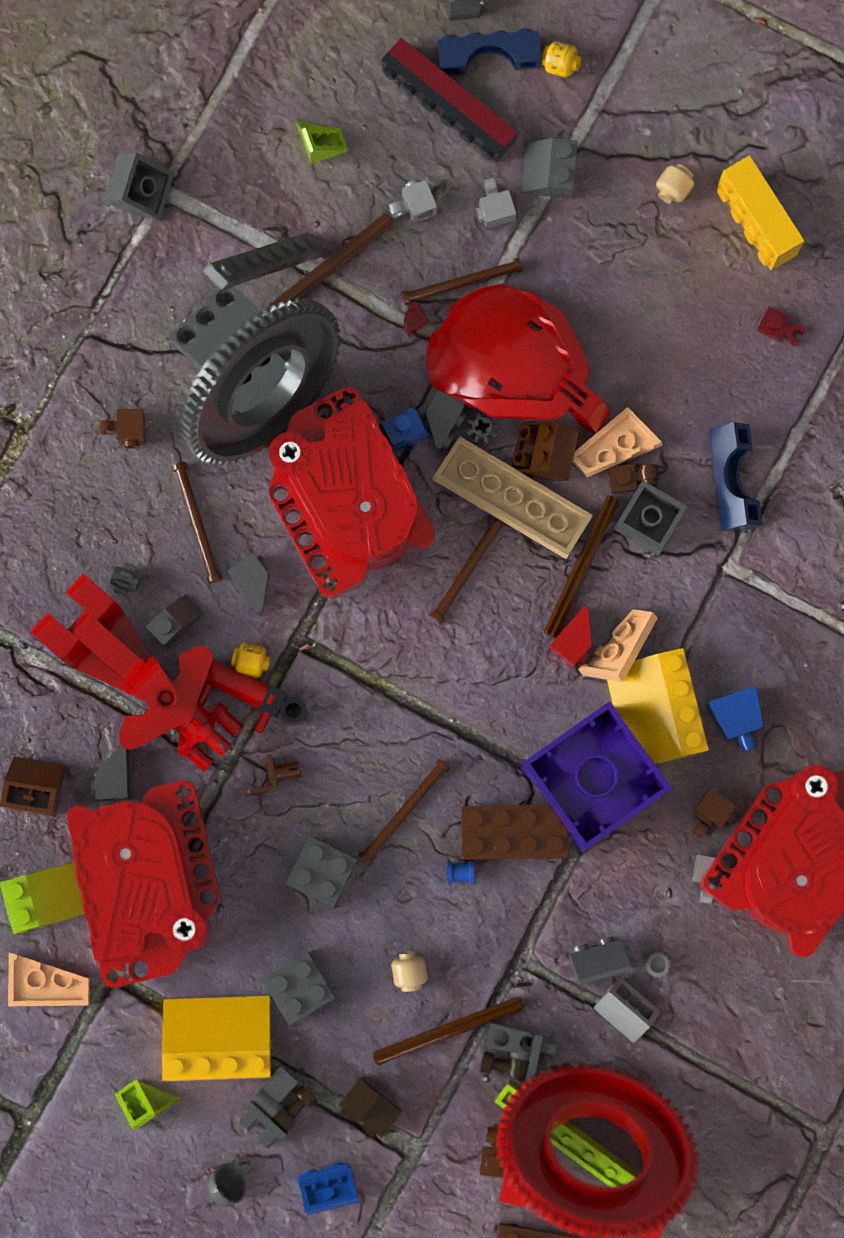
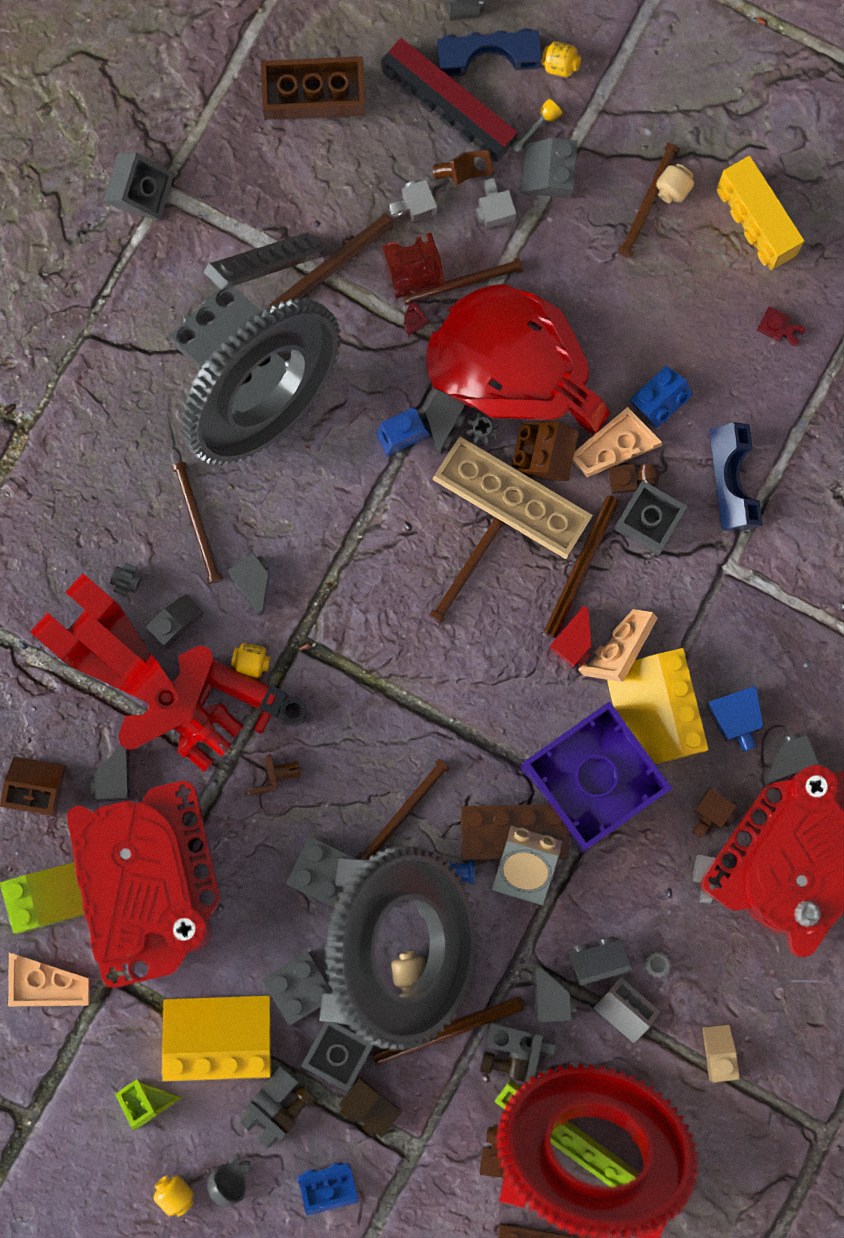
reddish brown brick [99,409,146,449] -> none
red piece [269,387,435,599] -> none
lime slope [295,119,348,164] -> none
none -> yellow head [154,1175,194,1216]
none -> reddish brown brick [261,56,365,120]
none -> dark grey brick [301,1021,373,1092]
none -> dark grey piece [319,846,479,1050]
none -> clear red piece [382,233,445,299]
none -> reddish brown bracket [433,150,494,185]
none -> panel [492,826,562,905]
none -> hinge [512,99,563,151]
none -> dark grey slope [533,968,576,1022]
none -> reddish brown bar [617,143,680,258]
none -> blue bracket [629,365,692,428]
none -> tan slope [702,1025,739,1082]
none -> dark grey slope [764,733,819,785]
none -> light grey piece [795,900,821,927]

